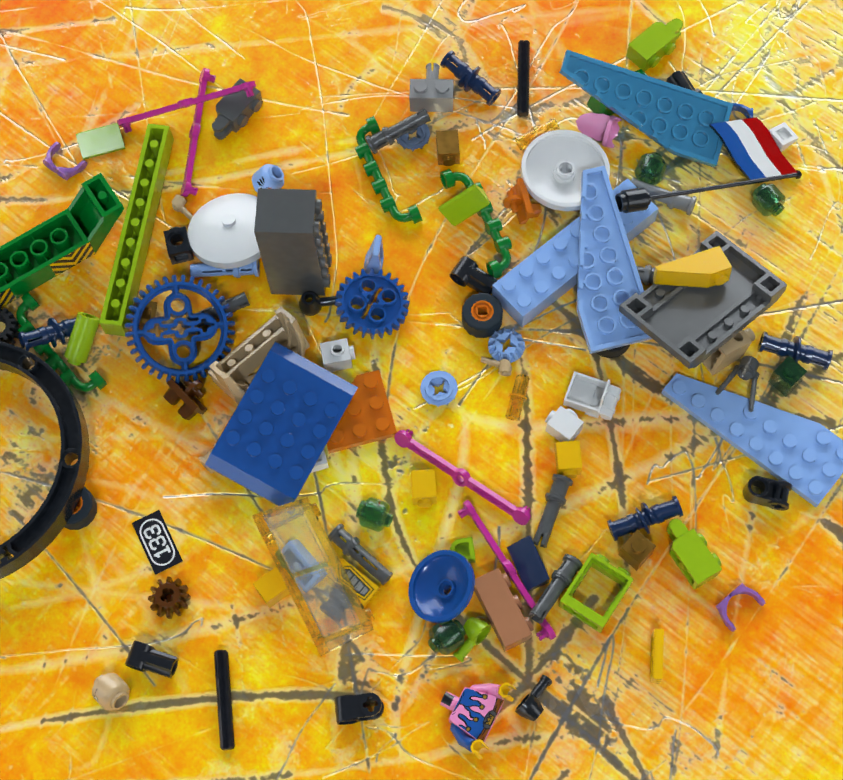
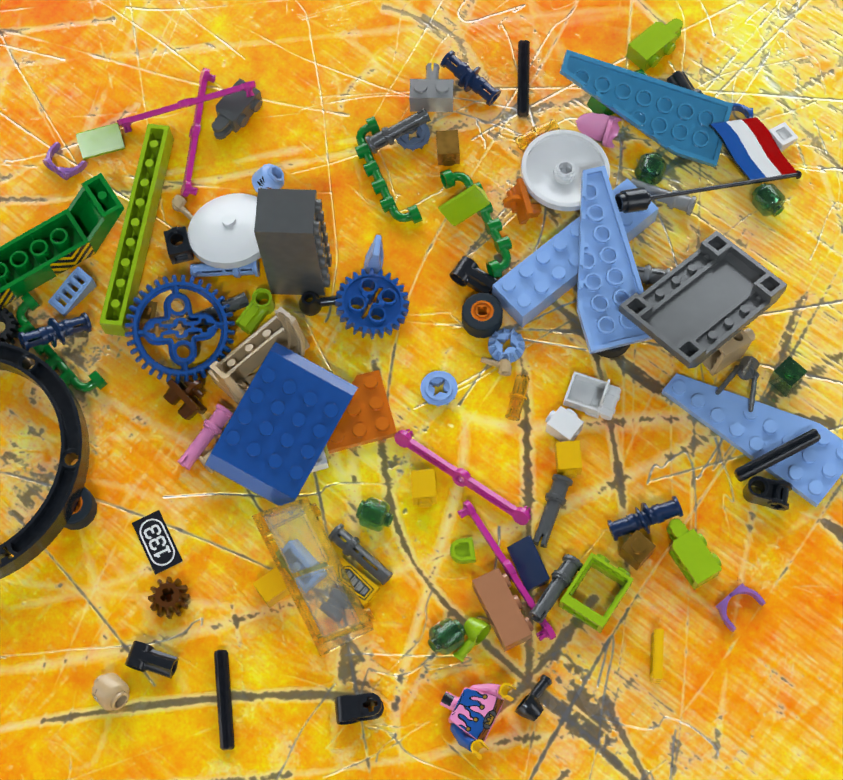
lime brick [64,312,100,366] -> none
white brick [320,338,356,372] -> none
blue dish [408,550,475,623] -> none
yellow slope [653,246,732,288] -> none
dark blue piece [758,331,833,370] -> none
none -> light blue slope [48,266,97,317]
none -> bright pink pin [177,403,233,470]
none -> lime piece [235,288,275,335]
none -> black axle [734,429,821,482]

